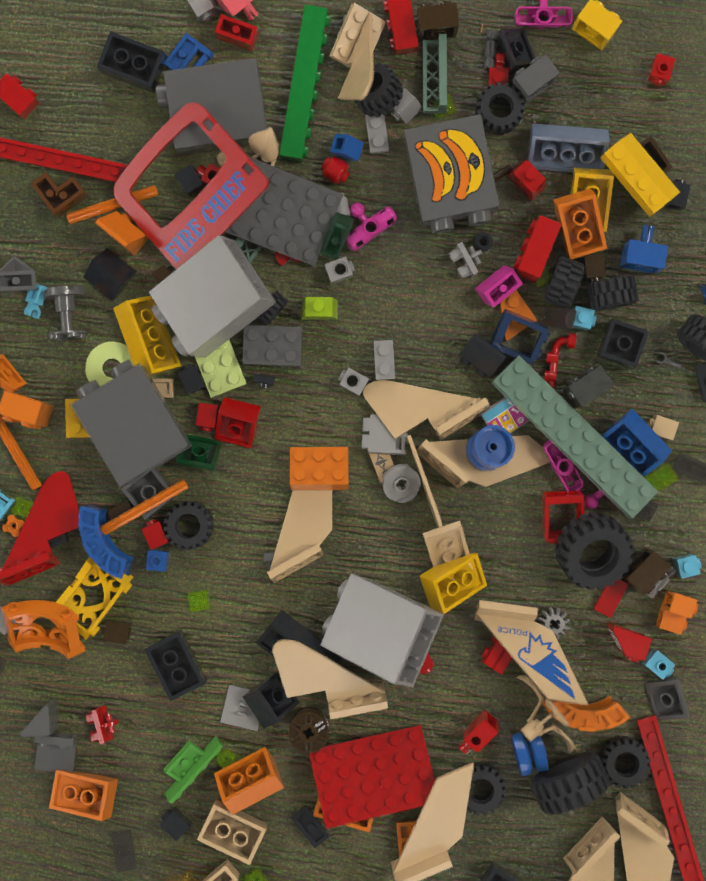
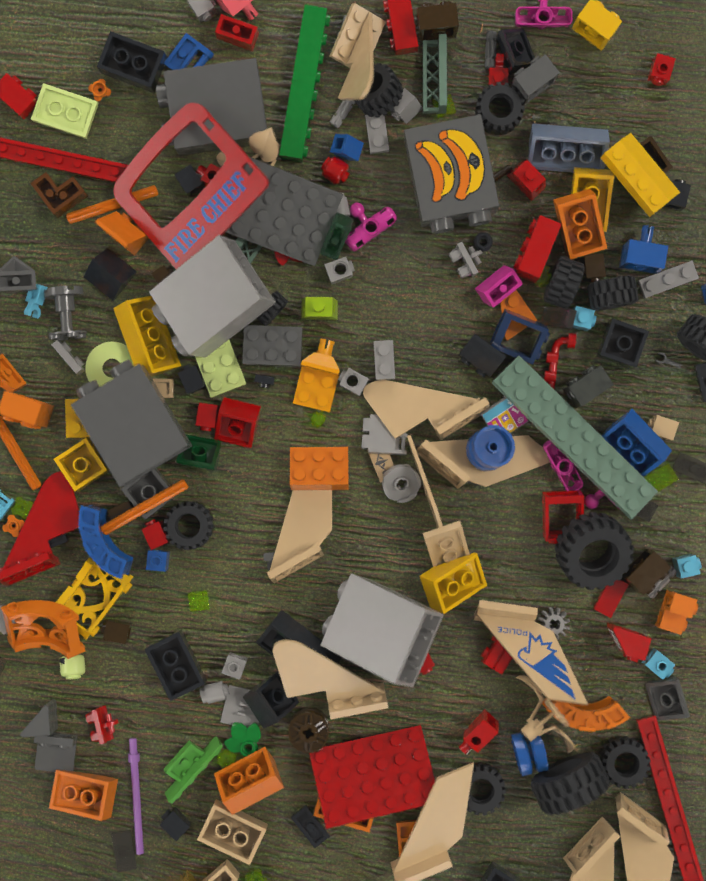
none -> yellowish green plate [31,83,99,139]
none -> light grey plate [51,340,85,375]
none -> yellow brick [54,438,110,492]
none -> yellowish green head [60,654,85,680]
none -> orange plate [89,79,111,102]
none -> medium lavender bar [128,738,144,855]
none -> light grey brick [200,681,229,704]
none -> light grey brick [222,652,248,680]
none -> green plate [224,722,261,757]
none -> light orange plate [293,338,340,413]
none -> clear neon green plate [310,411,327,429]
none -> light grey axle [330,100,355,128]
none -> light grey plate [637,260,699,299]

